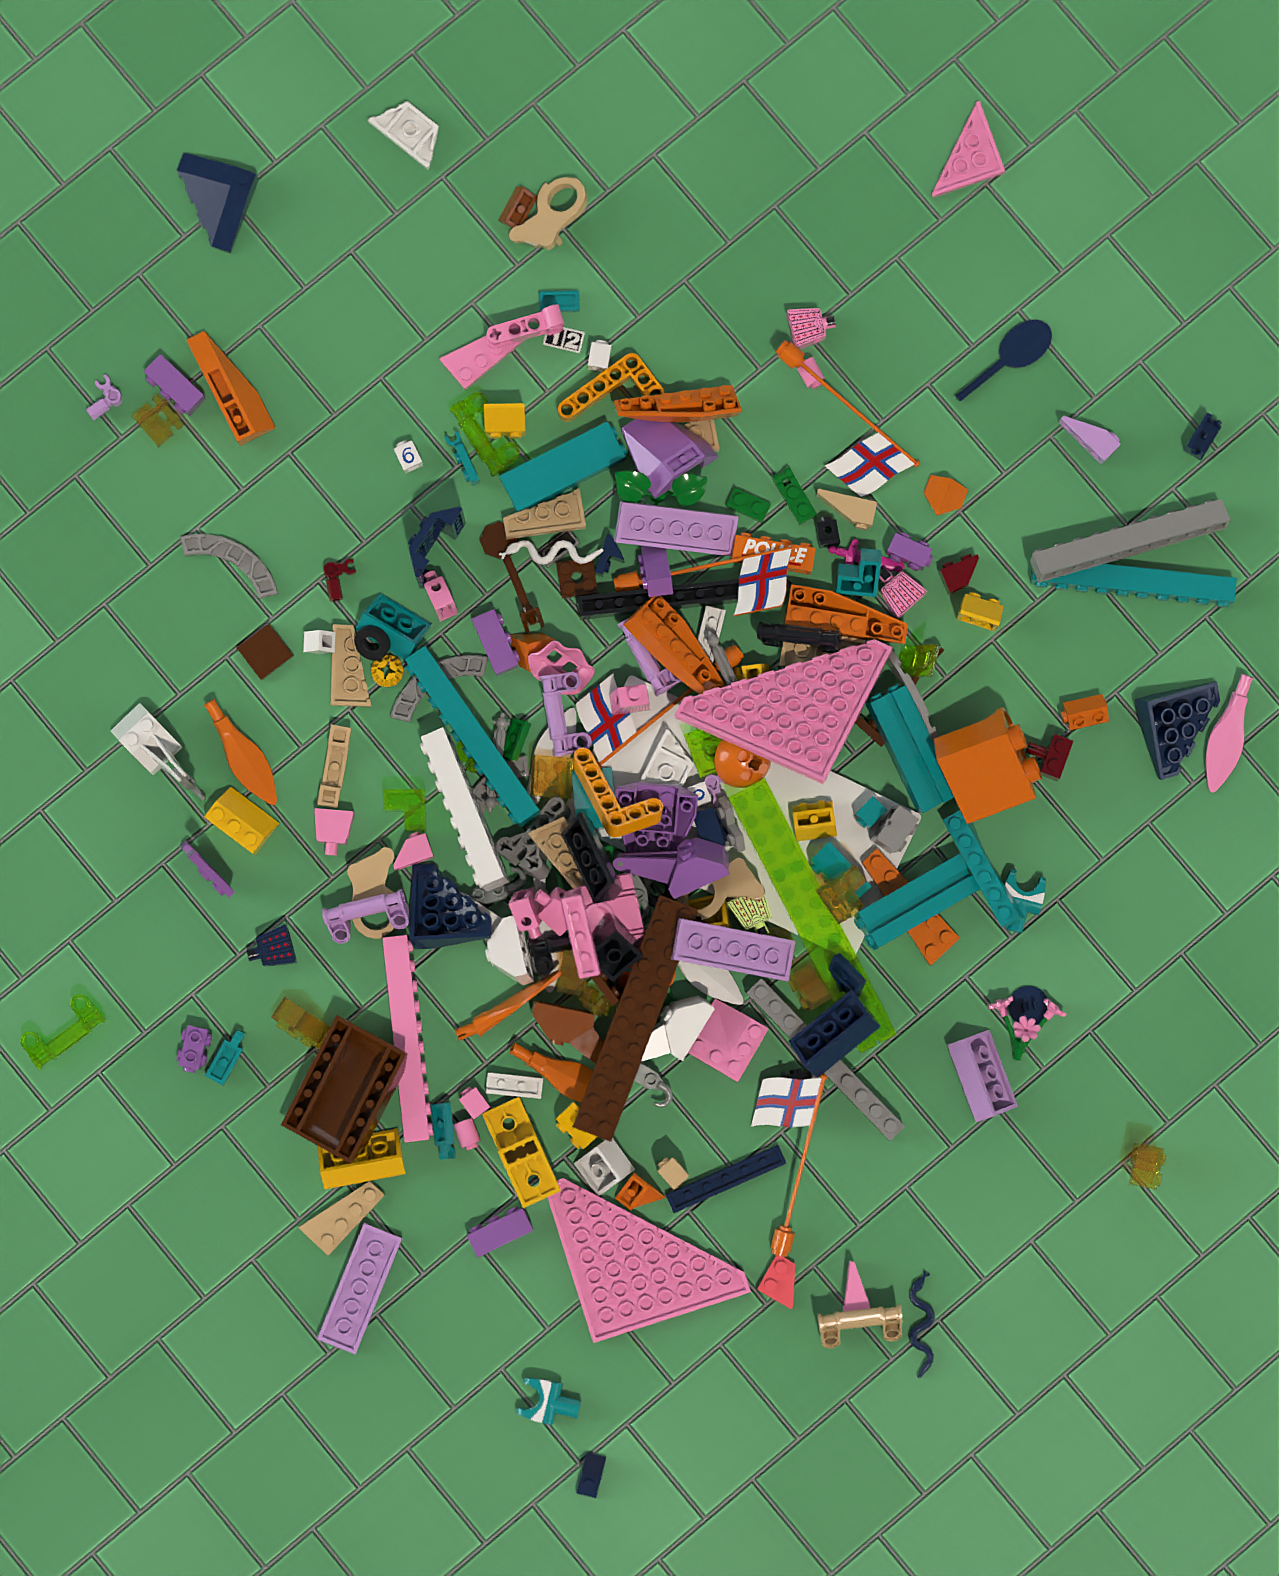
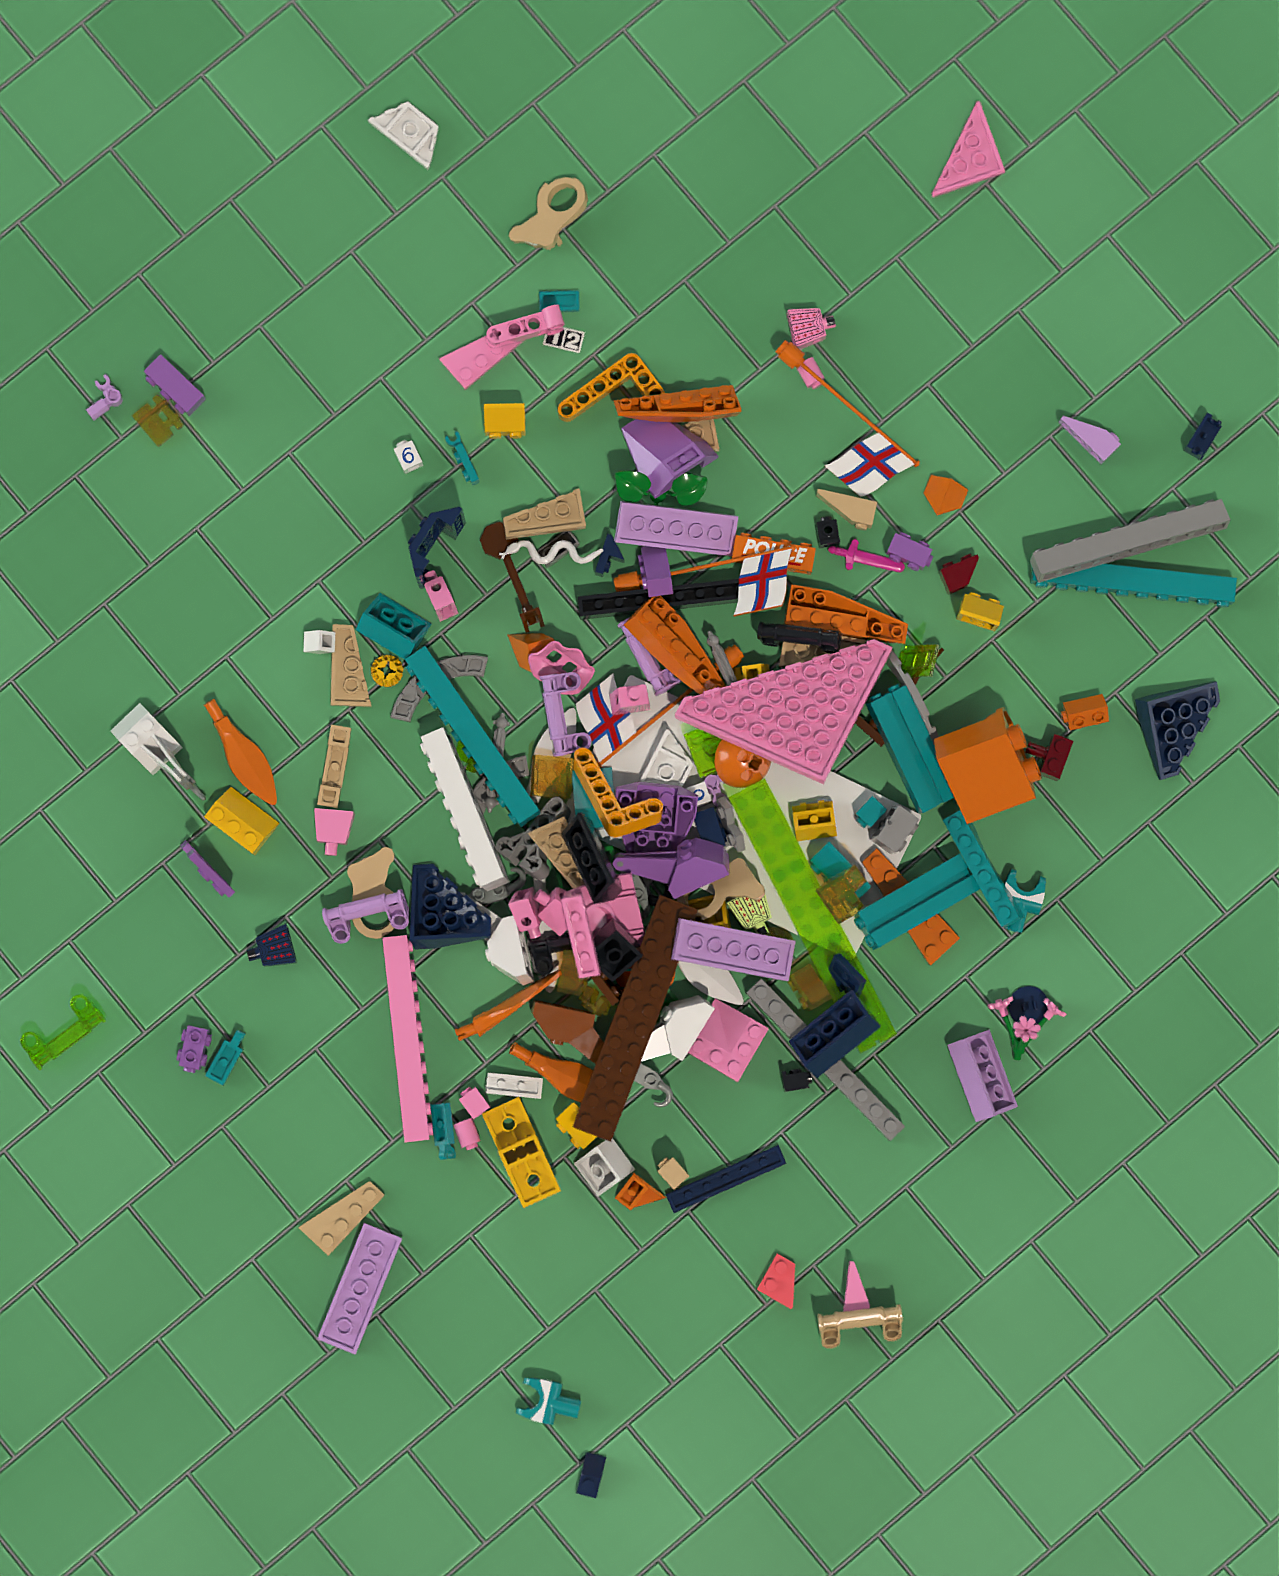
dark blue slope [177,153,259,254] -> none
light grey tile [180,534,279,599] -> none
orange wedge [186,331,276,446] -> none
reddish brown tile [237,624,294,681] -> none
clear yellow brick [271,997,330,1049] -> none
reddish brown slope [281,1015,408,1164] -> none
yellow slope [318,1128,406,1189] -> none
dark red bar [323,559,356,602] -> none
black tyre [355,625,391,661] -> none
clear neon green brick [384,789,427,832] -> none
bright pink slope [393,831,434,871] -> none
clear neon green piece [449,392,520,477] -> none
medium lavender brick [467,1206,534,1258] -> none
medium lavender brick [472,609,521,677] -> none
dark orange slope [498,186,537,228] -> none
teal brick [499,422,627,512] -> none
green plate [503,718,531,762] -> none
bright pink plate [547,1178,751,1343] -> none
reddish brown piece [556,560,598,599] -> none
white brick [588,340,612,372] -> none
white hinge [698,606,726,664] -> none
green plate [726,487,771,523] -> none
flag [751,1074,828,1257] -> none
green plate [771,466,817,526] -> none
teal brick [836,548,881,597] -> none
bright pink torso [879,569,927,619] -> none
dark blue animal [909,1270,935,1379] -> none
dark blue piece [955,320,1052,402] -> none
clear yellow brick [1129,1143,1166,1189] -> none
bright pink animal [1206,674,1254,793] -> none

